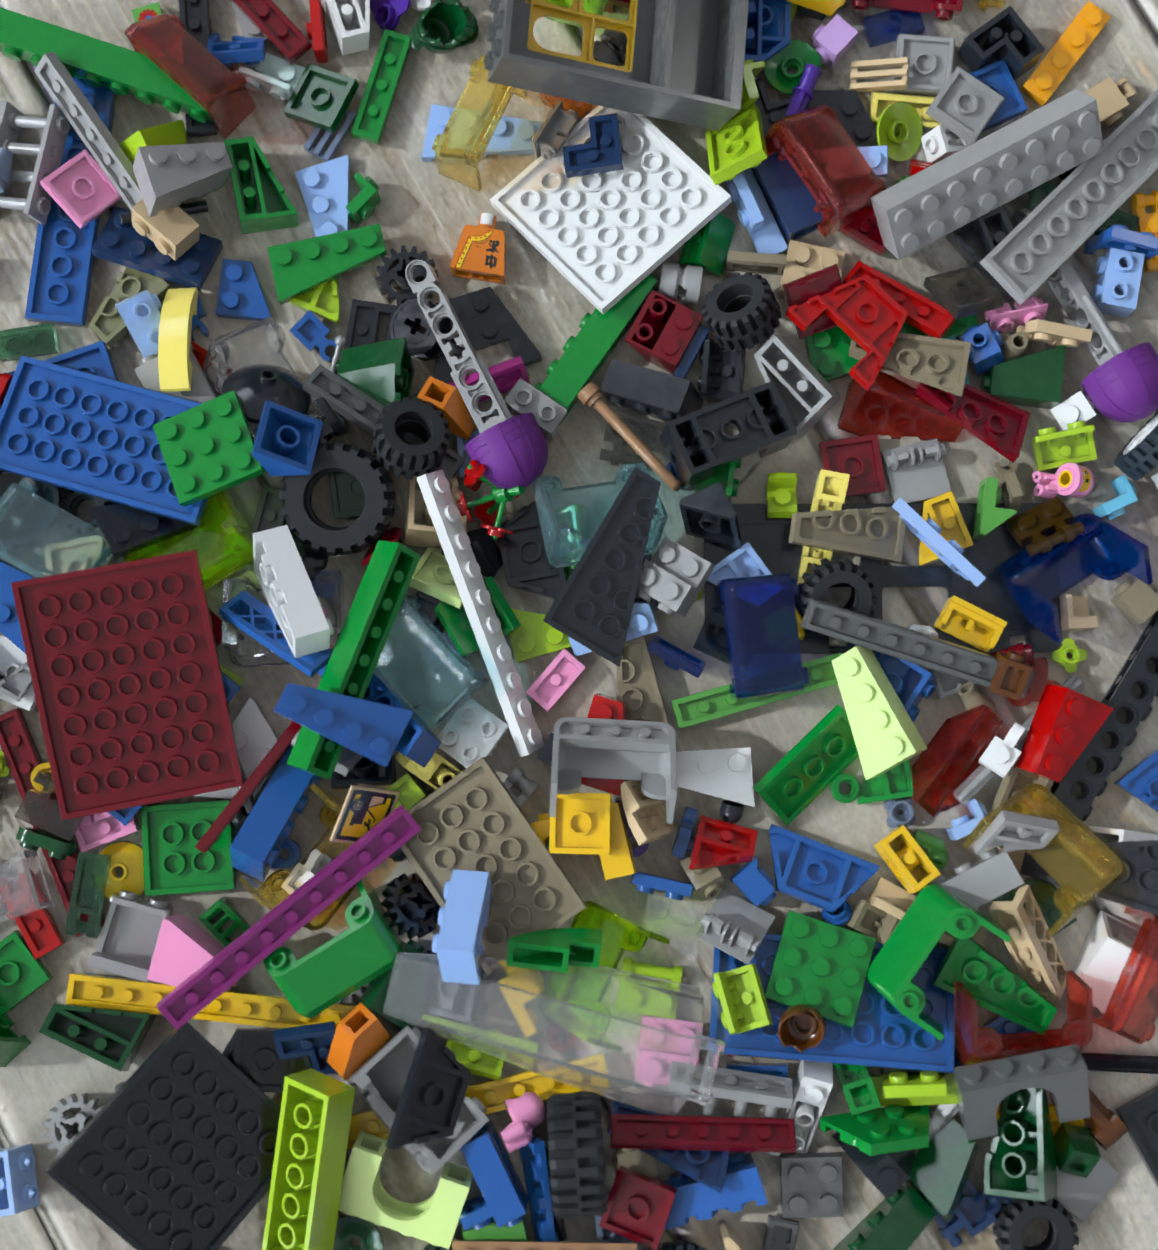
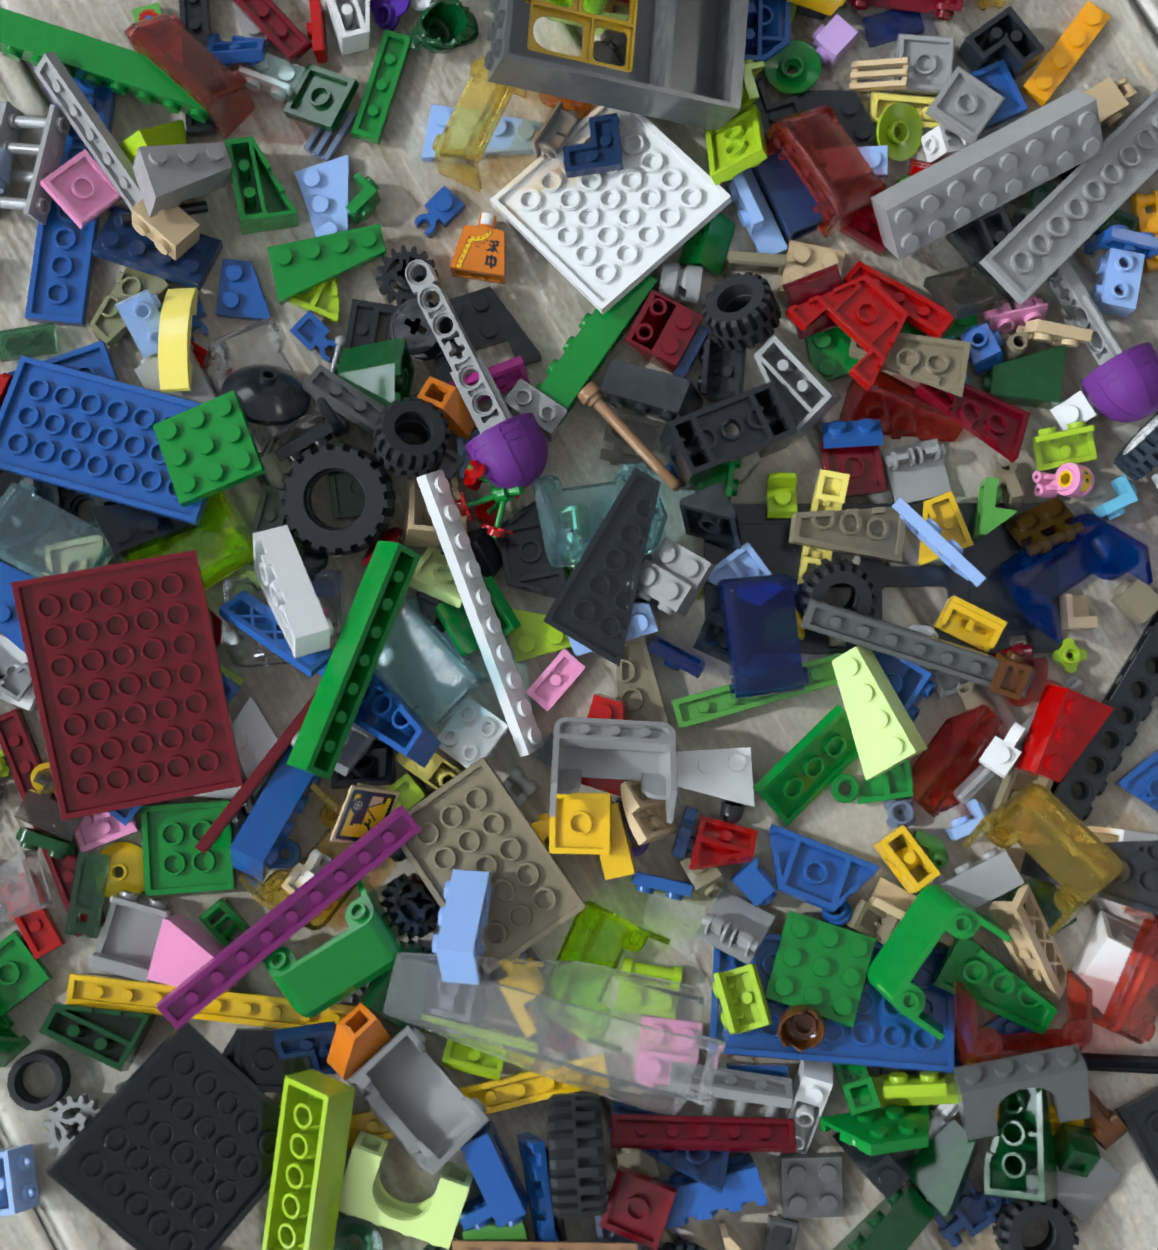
blue slope [251,400,323,476] -> none
blue wing [273,683,414,767] -> none
black wing [385,1027,471,1150] -> none
bright pink piece [500,1091,546,1154] -> none
green slope [506,928,603,973] -> none
dark purple axle [785,64,822,122] -> none
light grey wing [974,810,1060,855] -> none
none -> black tyre [7,1049,71,1111]
none -> blue plate [414,186,465,238]
none -> blue plate [822,418,883,449]

